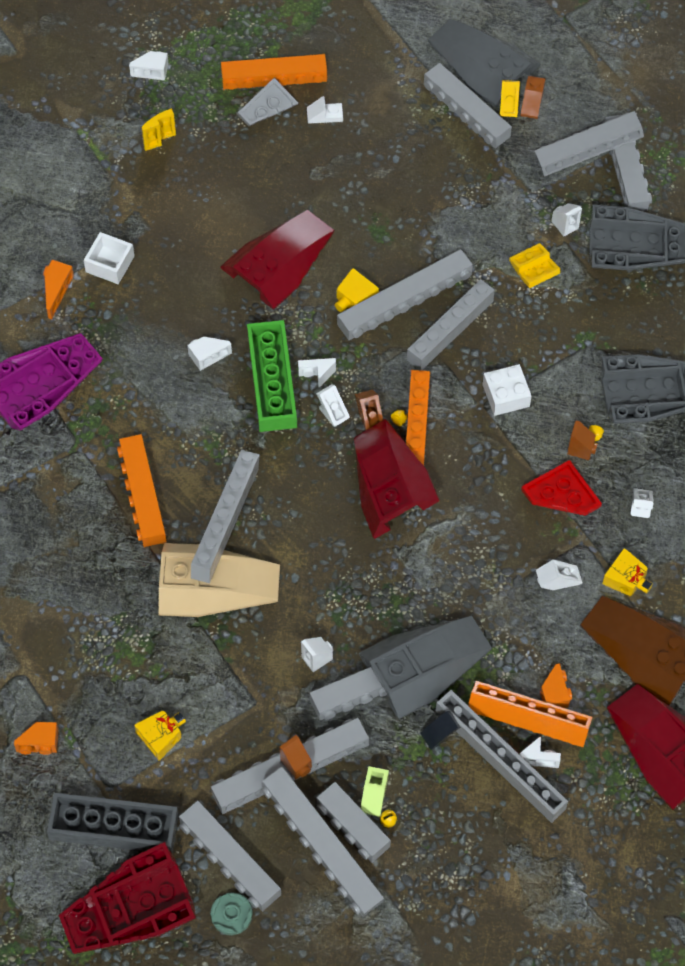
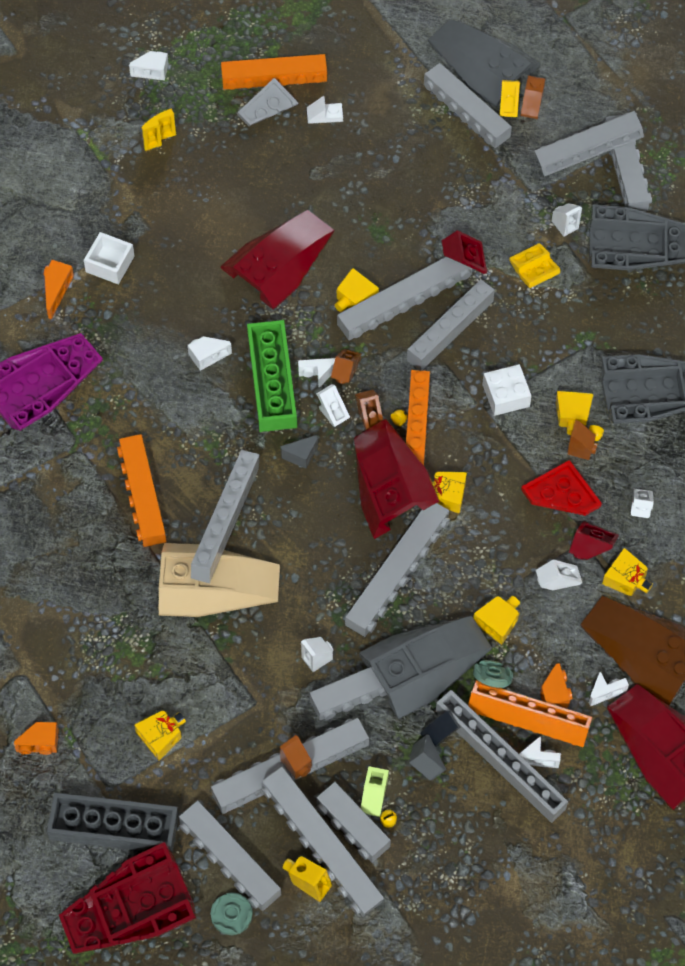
none -> dark grey slope [280,435,318,469]
none -> yellow torso [283,856,332,902]
none -> dark orange slope [331,349,362,384]
none -> light grey brick [345,503,450,637]
none -> dark grey slope [409,735,446,780]
none -> yellow torso [432,472,467,513]
none -> dark red slope [441,230,487,274]
none -> yellow torso [473,596,520,645]
none -> sand green tile [473,660,513,688]
none -> yellow torso [556,391,593,436]
none -> dark red slope [569,521,619,559]
none -> white slope [589,672,629,706]

